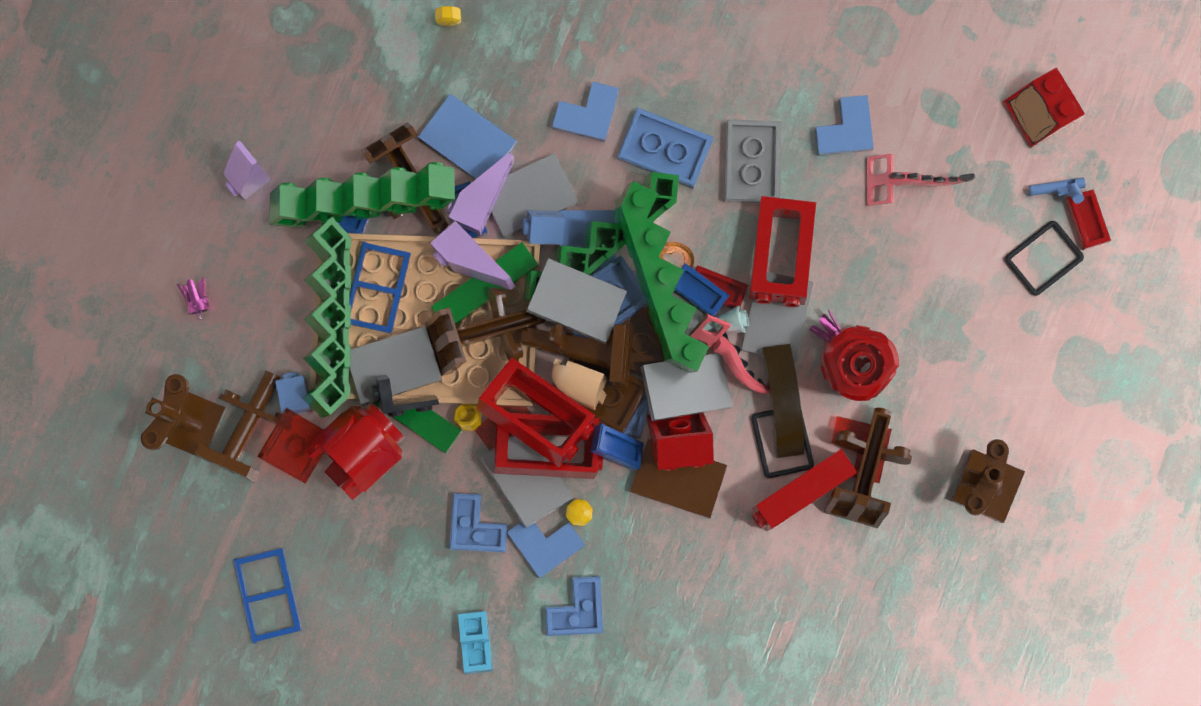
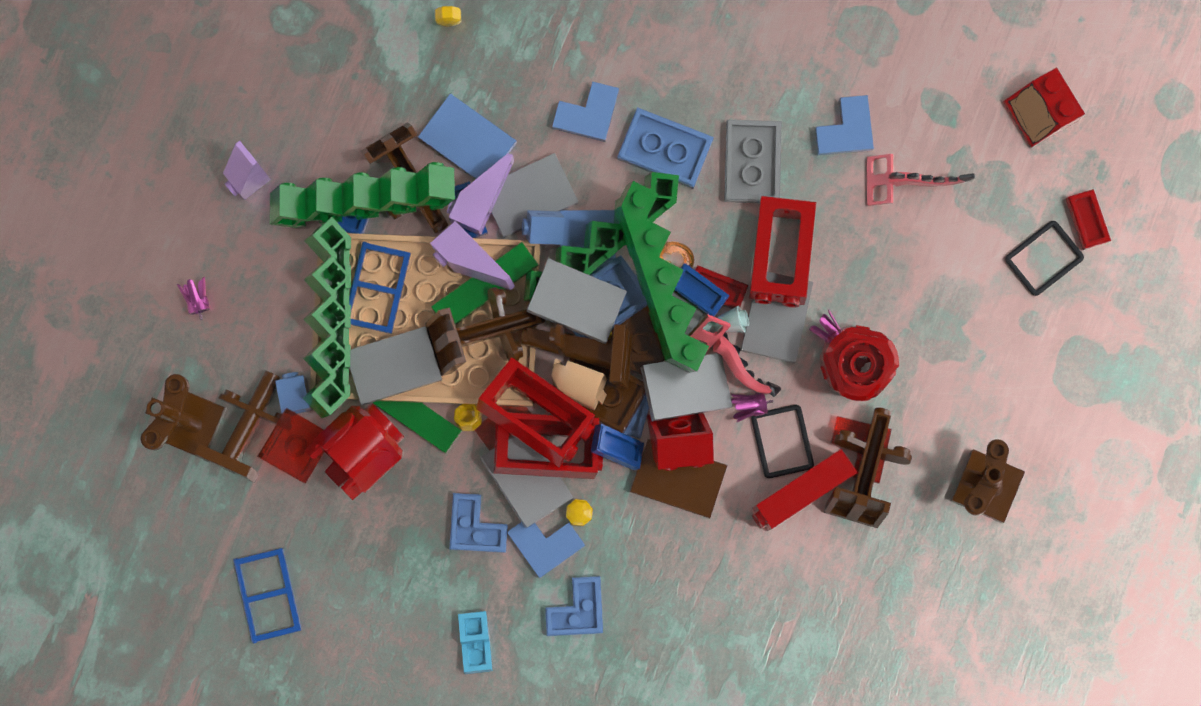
black bracket [372,375,439,417] -> none
dark brown slope [762,344,804,458] -> none
medium blue hose [1028,177,1086,203] -> none
none -> flat silver piece [731,393,773,422]

